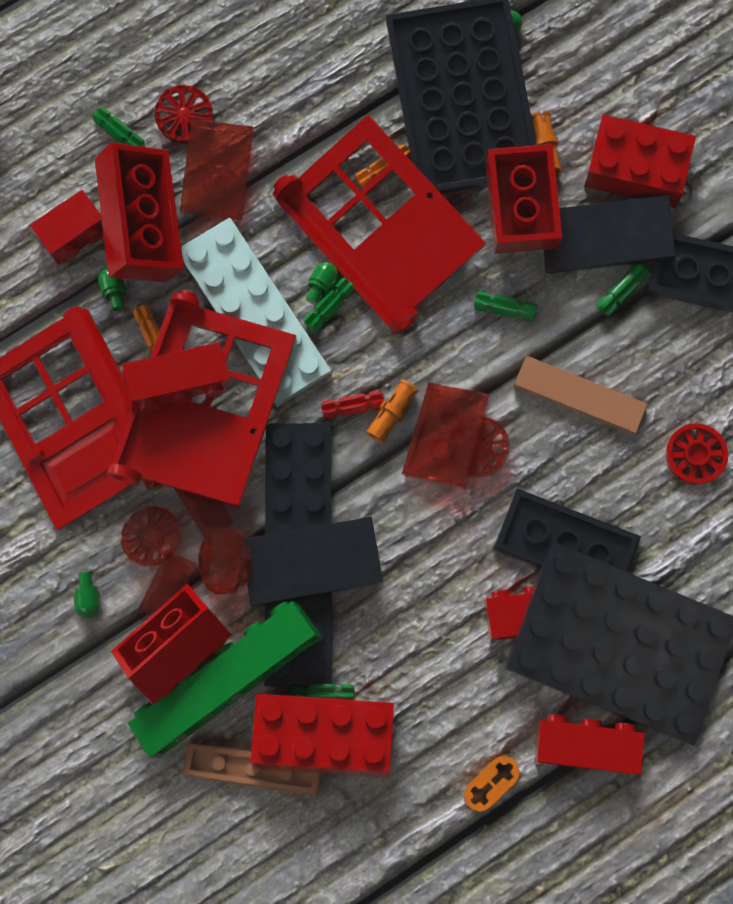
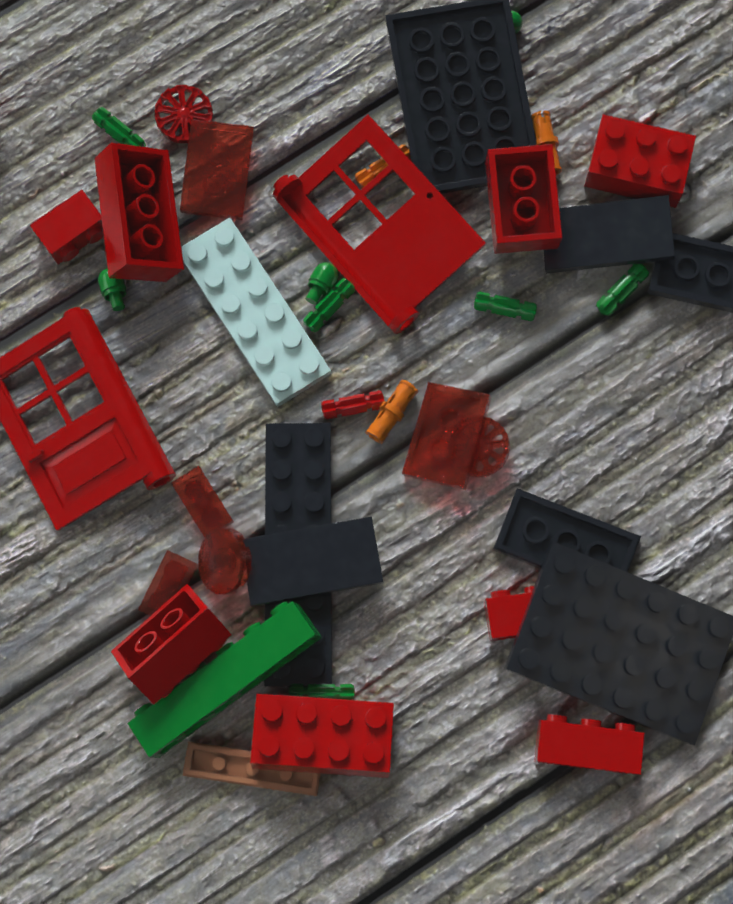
green cylinder [73,572,101,619] -> none
red door [107,290,296,507] -> none
clear red wheel [121,506,182,567] -> none
red brick [122,342,230,412] -> none
orange axle [133,305,160,353] -> none
orange beam [464,756,520,812] -> none
nougat tile [514,355,647,435] -> none
red wheel [665,423,728,485] -> none

